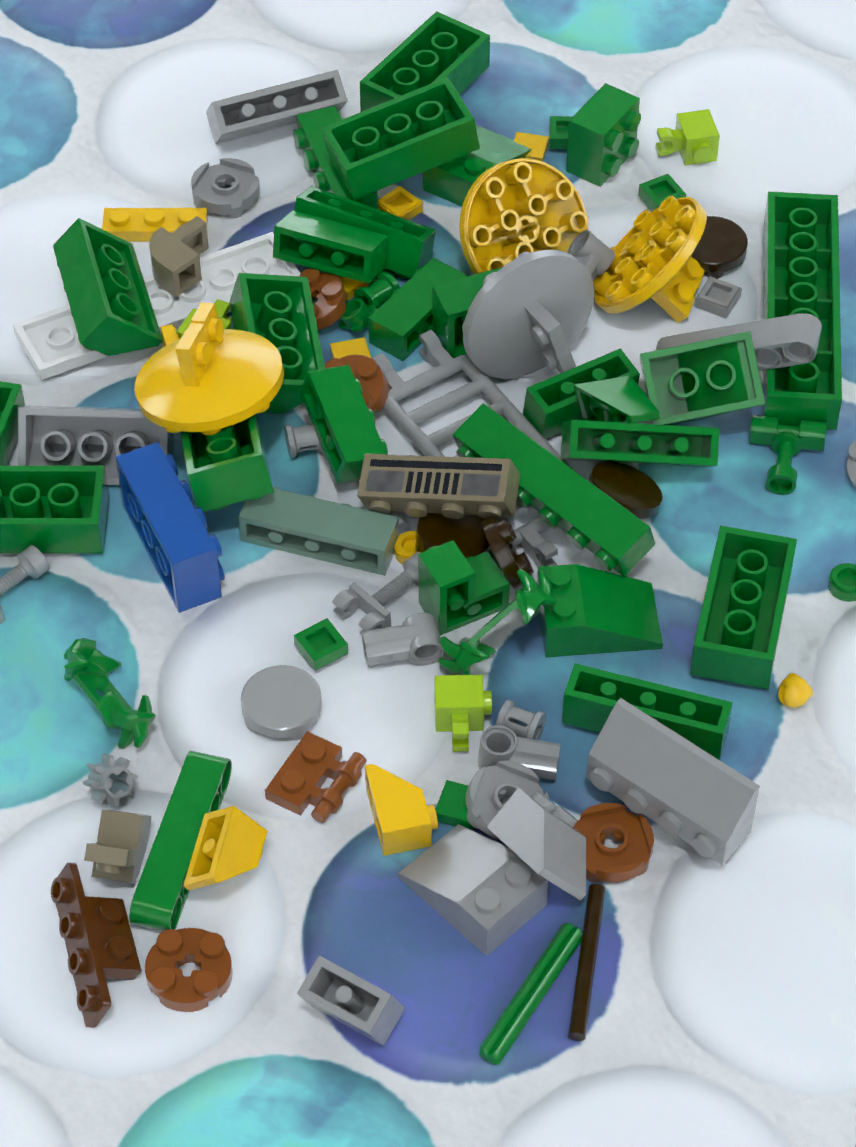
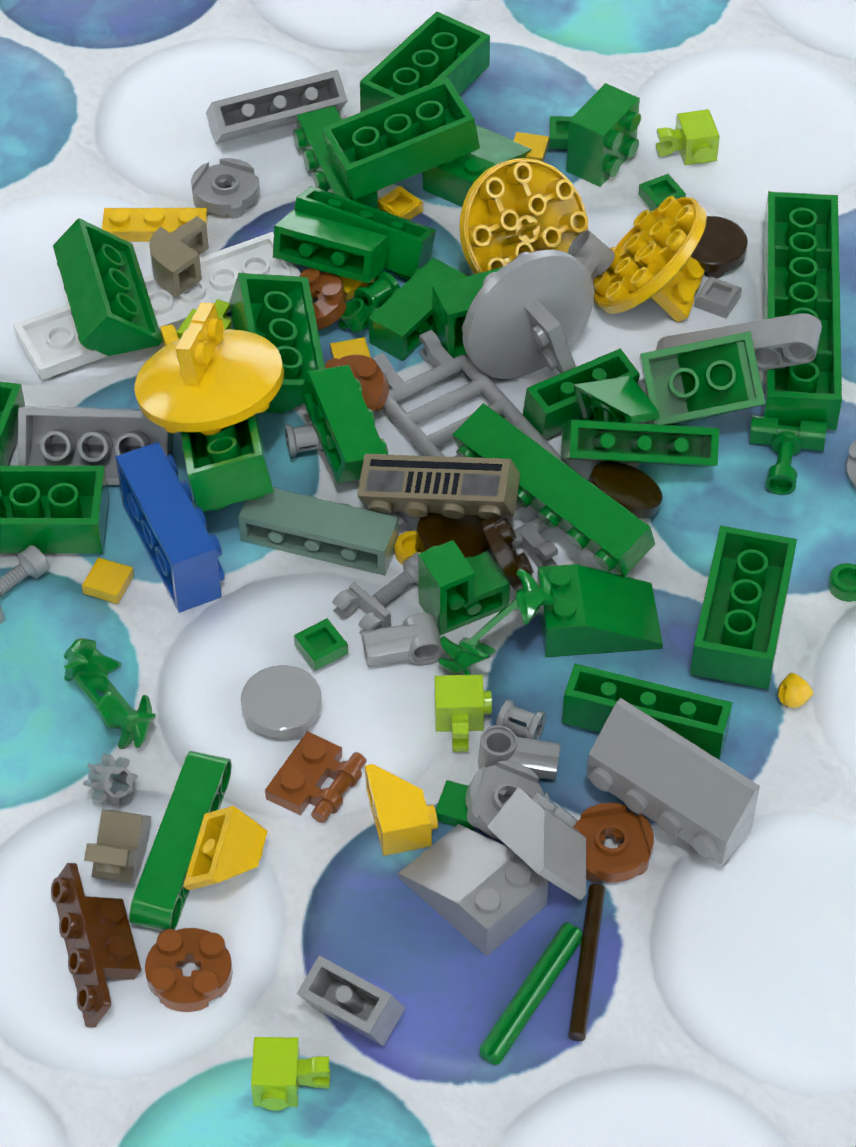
none -> yellow tile [82,557,134,604]
none -> lime brick [251,1037,330,1111]

